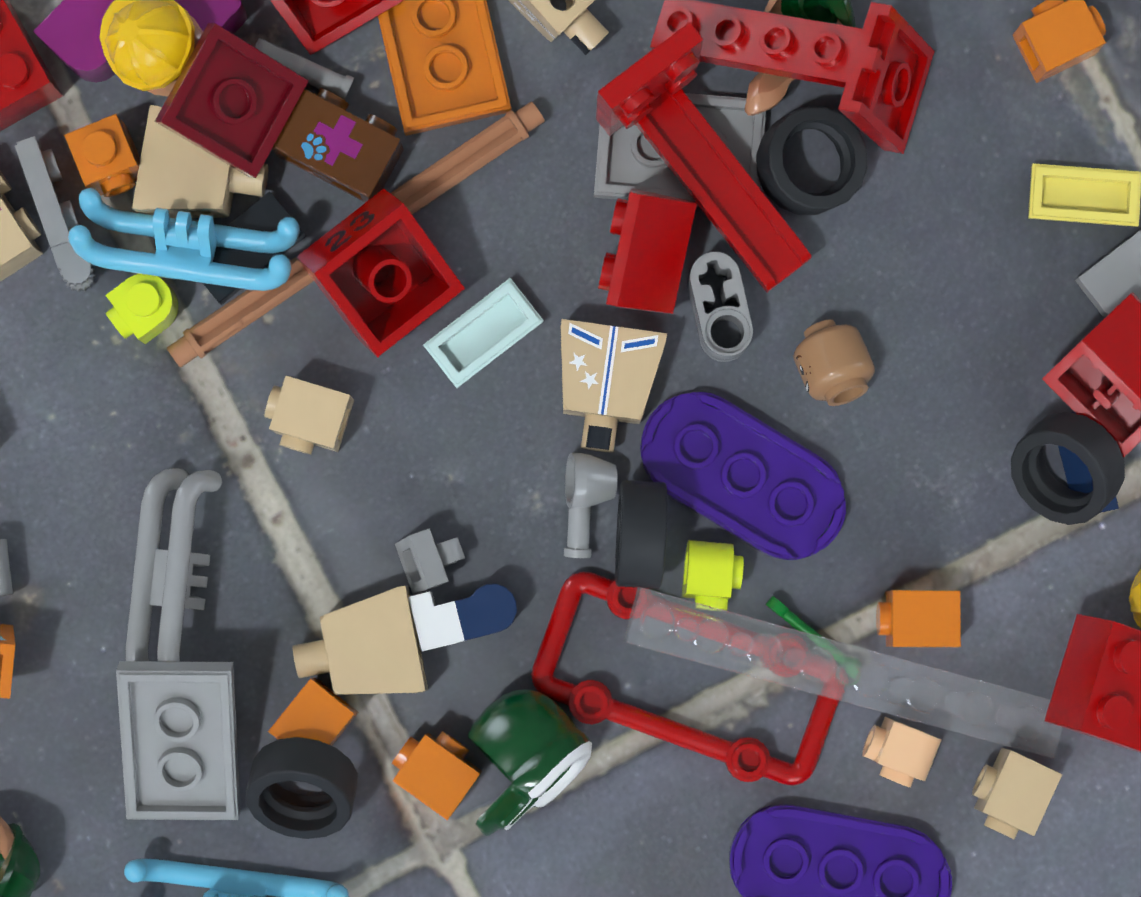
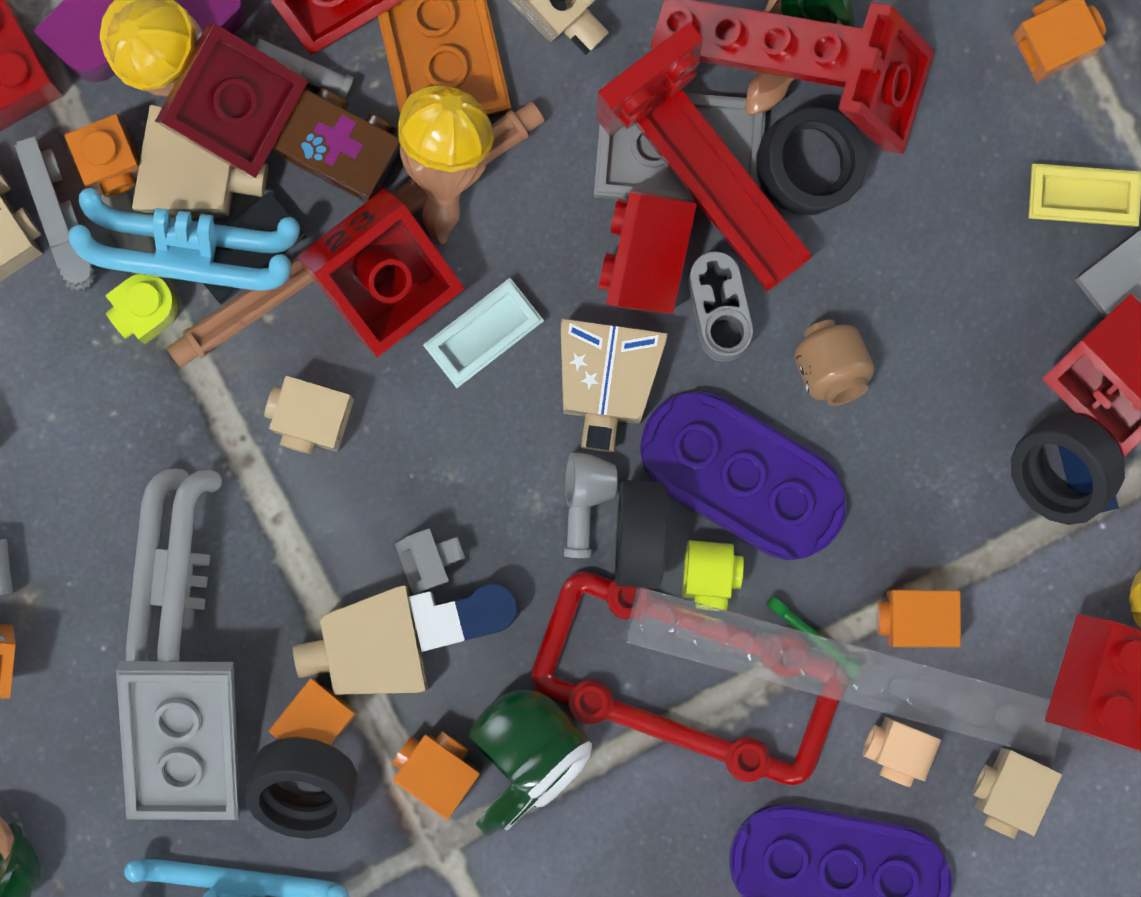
none -> yellow piece [398,85,494,244]

